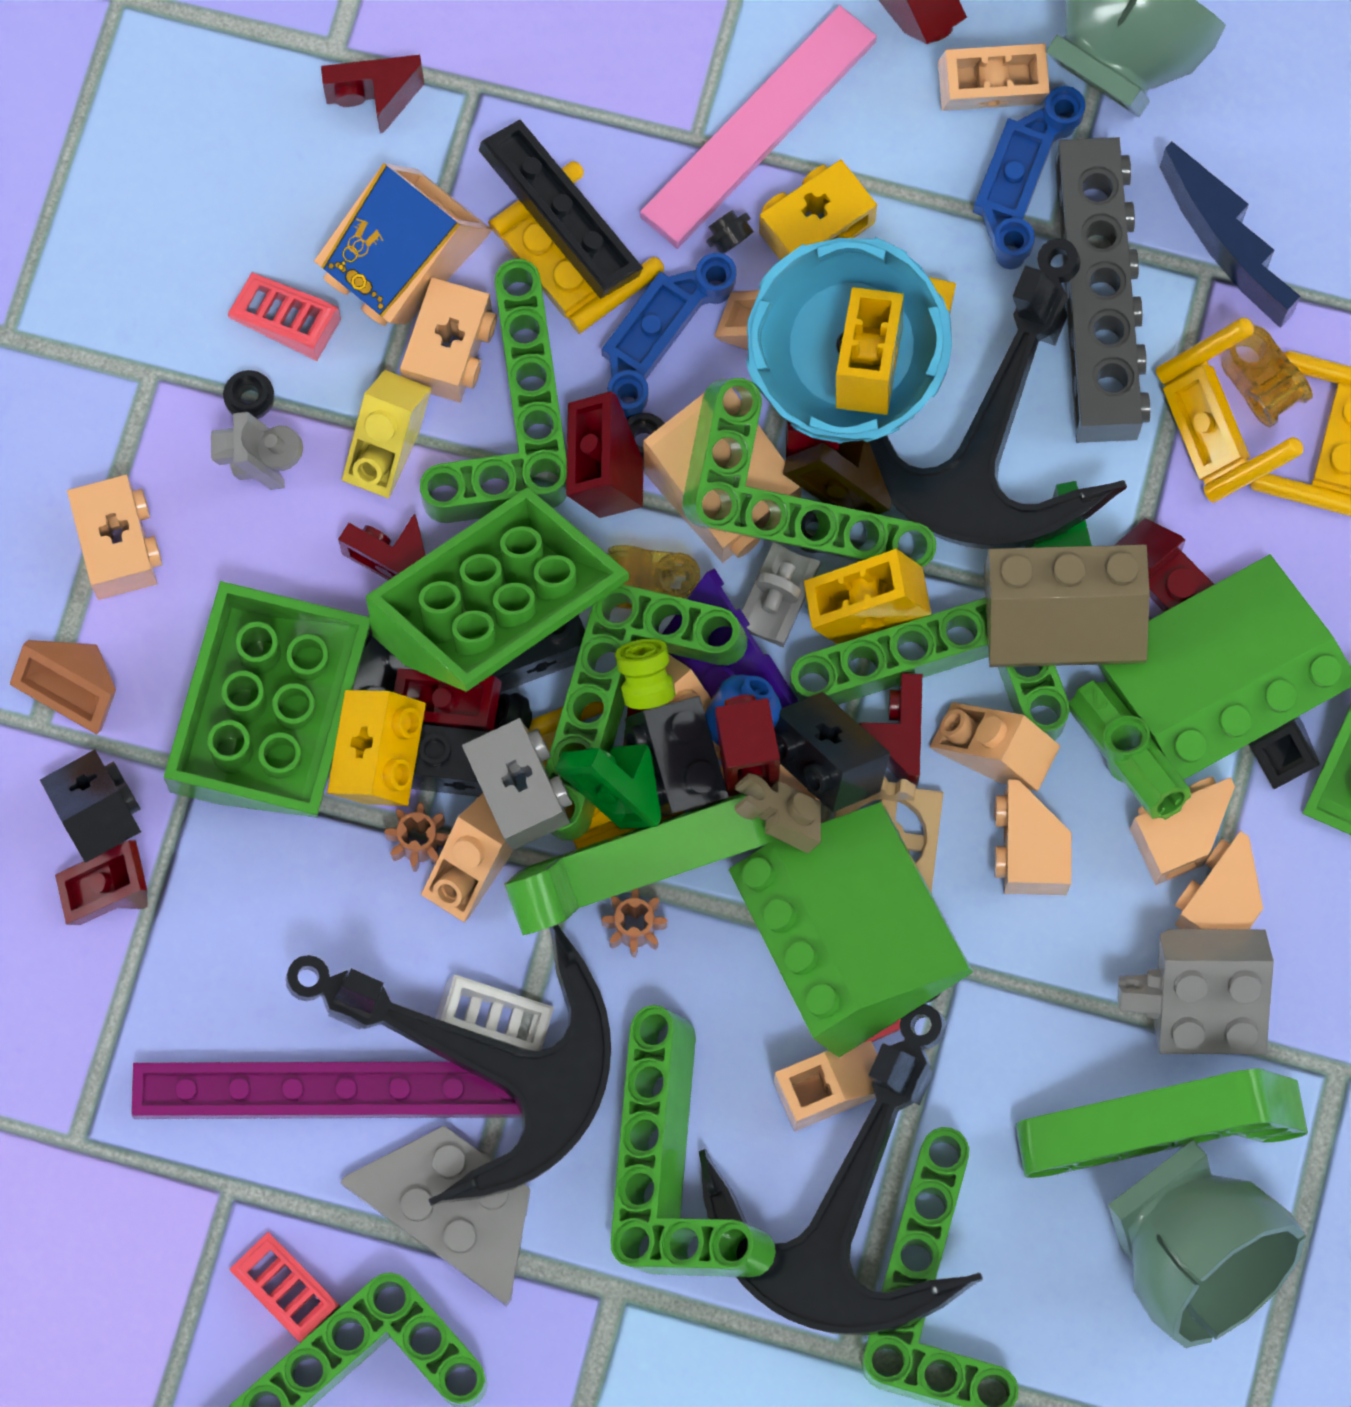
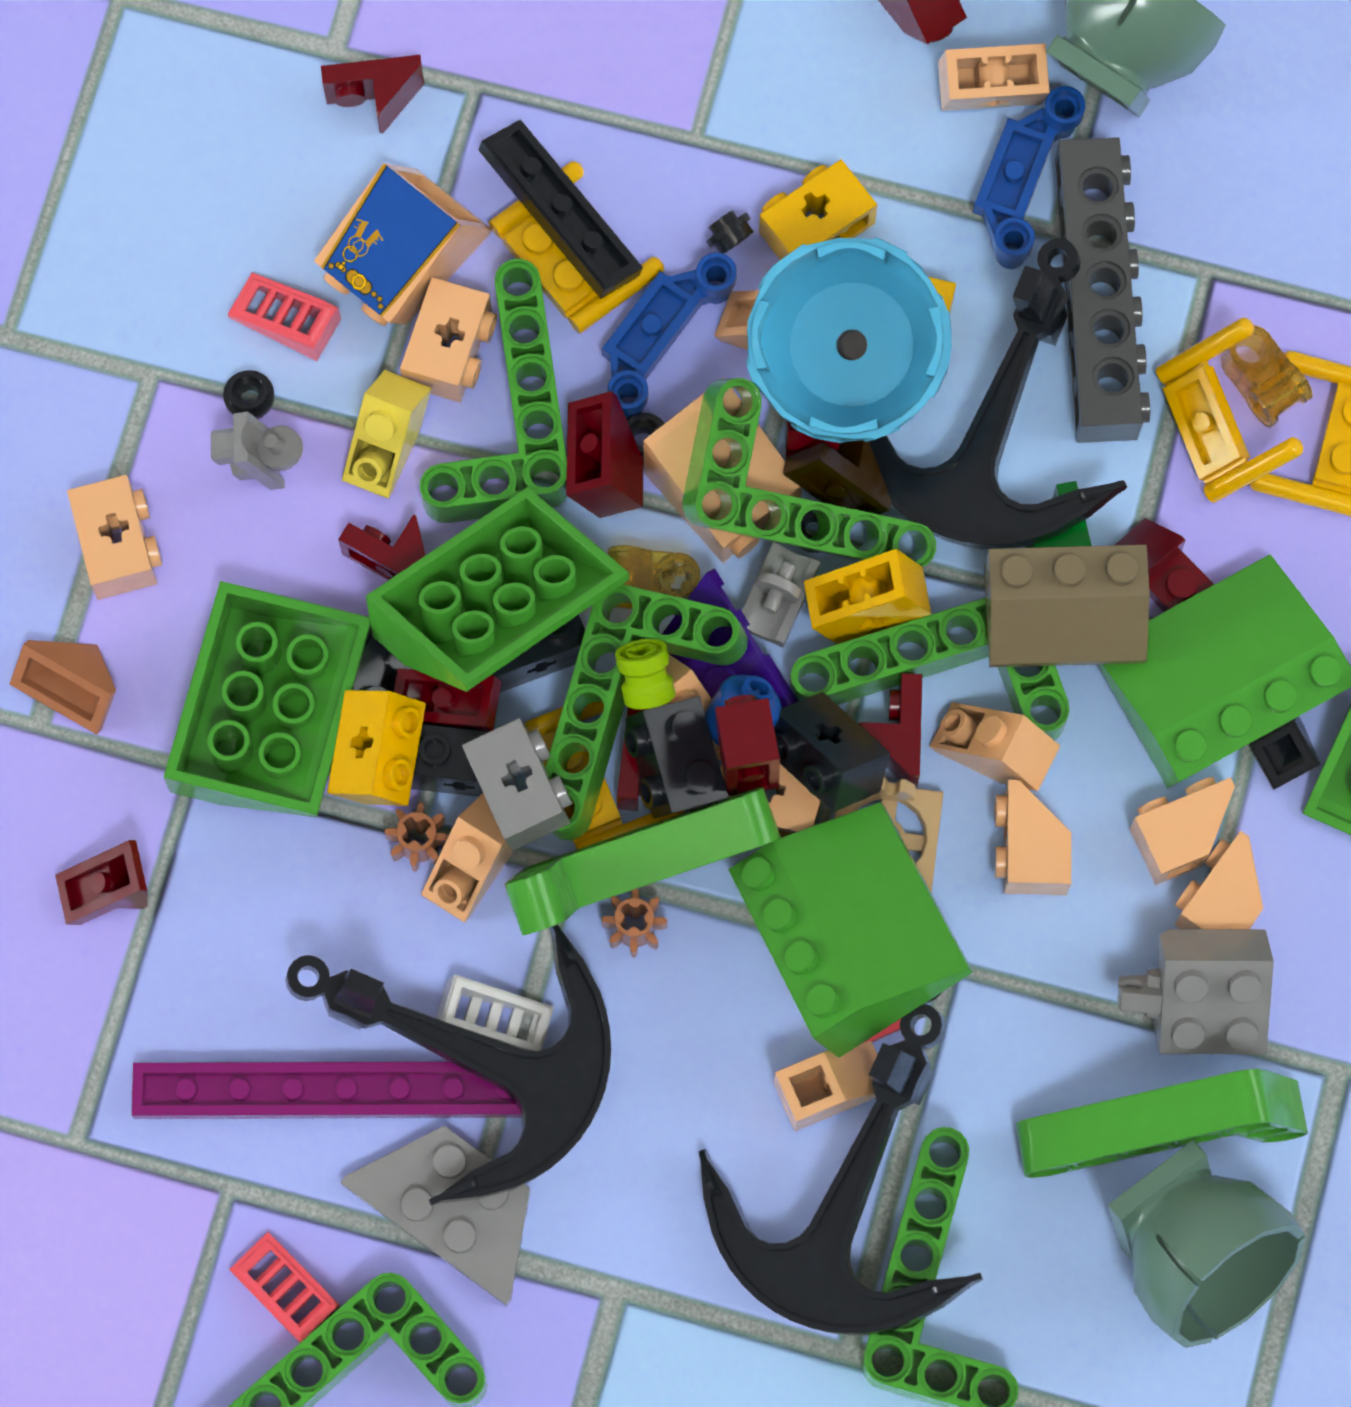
black brick [40,749,141,863] -> none
black plate [494,693,532,730] -> none
green slope [555,744,662,829] -> none
bright green beam [610,1005,776,1277] -> none
bright pink tile [640,5,877,249] -> none
dark tan plate [735,774,821,853] -> none
yellow brick [836,287,904,415] -> none
bright green piece [1069,680,1191,820] -> none
dark blue slope [1160,141,1301,328] -> none

